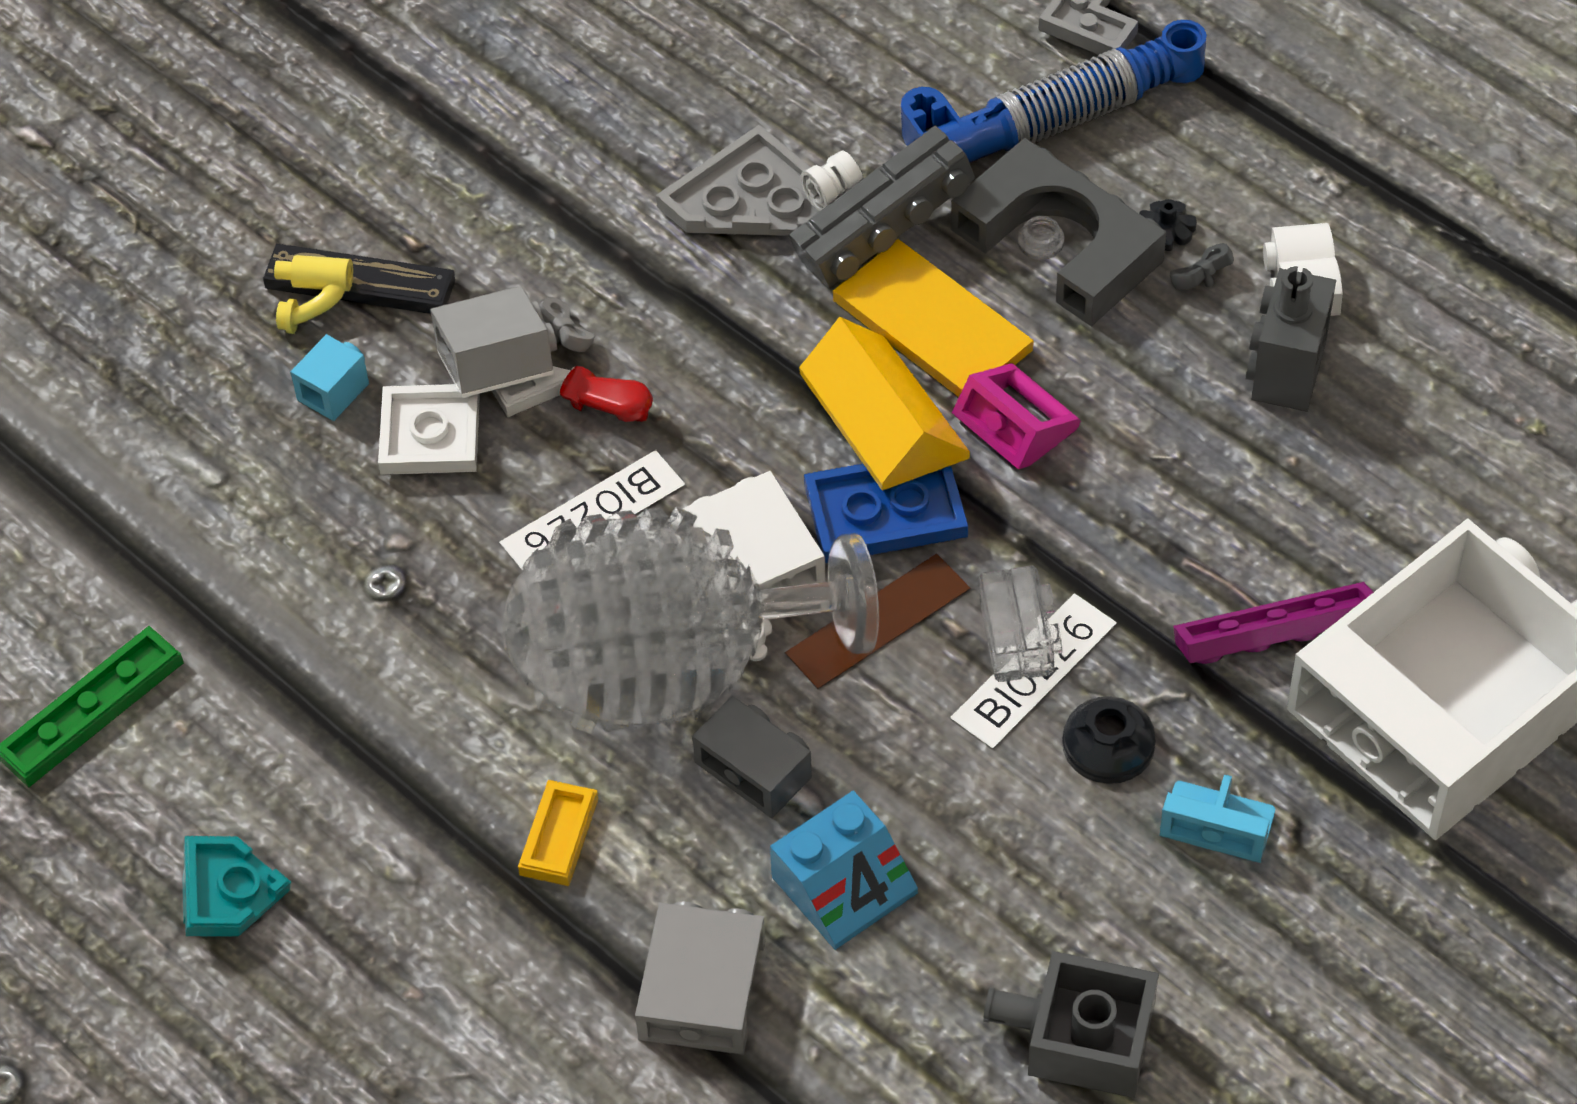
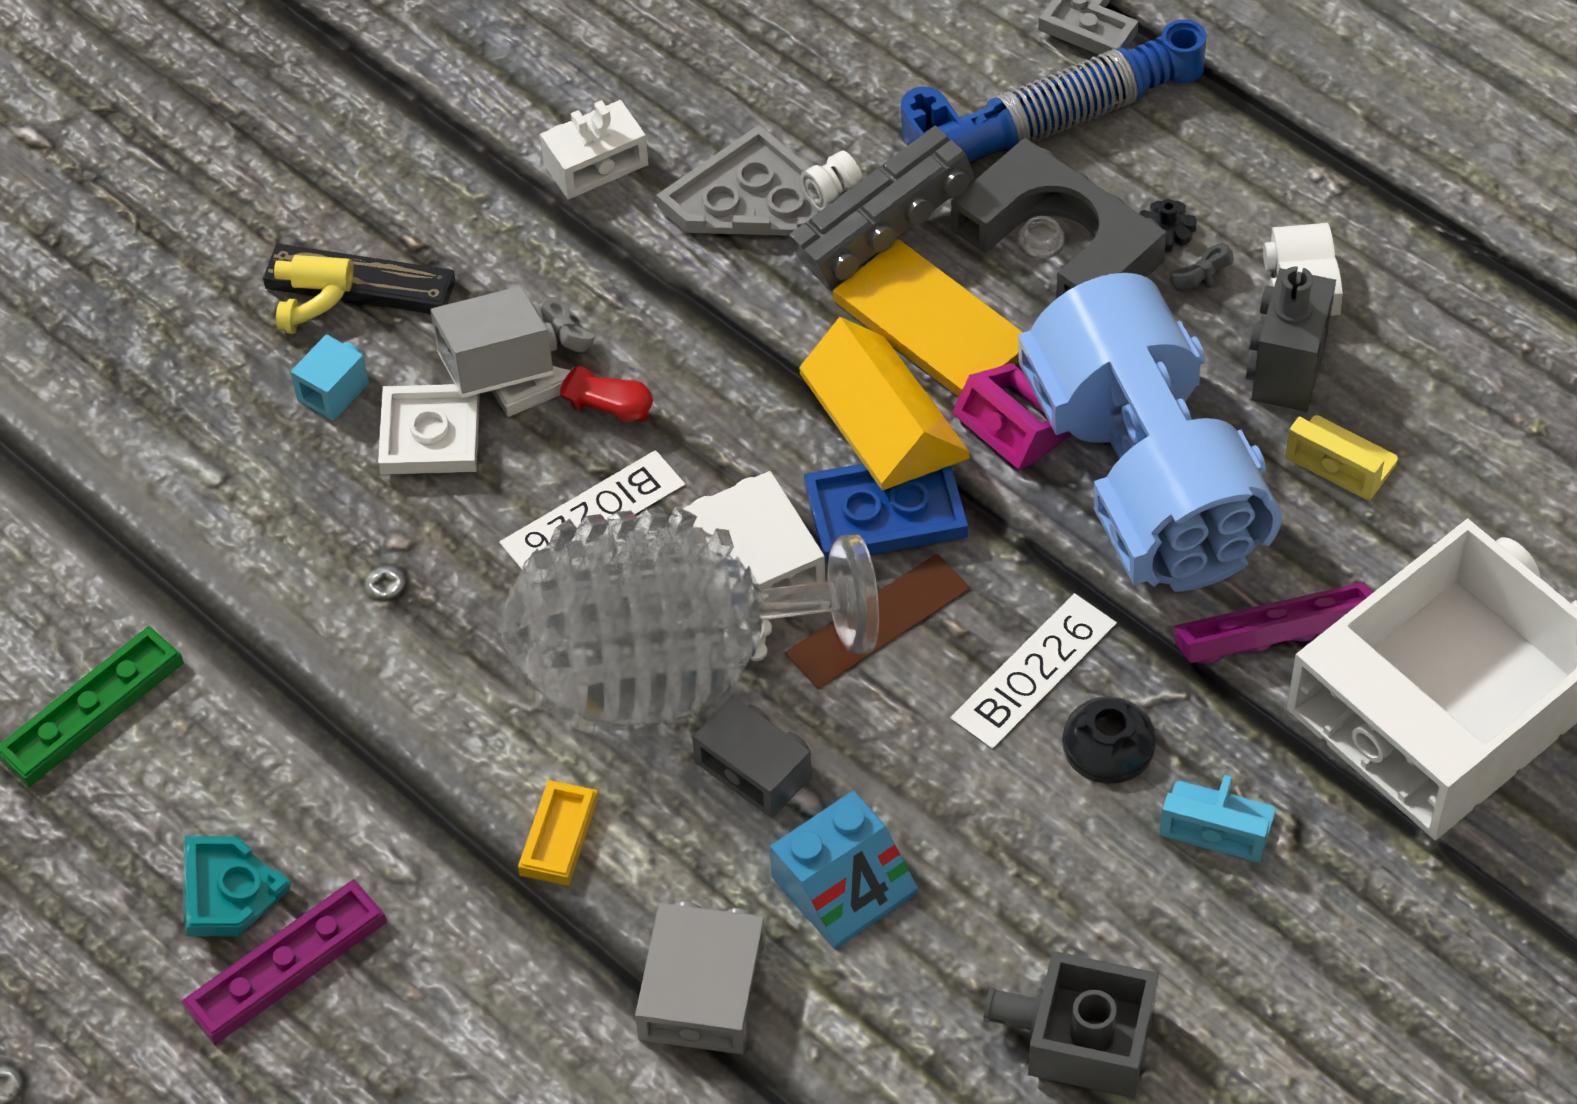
clear brick [978,565,1063,682] -> none
none -> magenta tile [182,879,387,1046]
none -> white brick [540,100,649,200]
none -> light blue cylinder [1018,273,1282,592]
none -> light yellow panel [1285,415,1398,502]

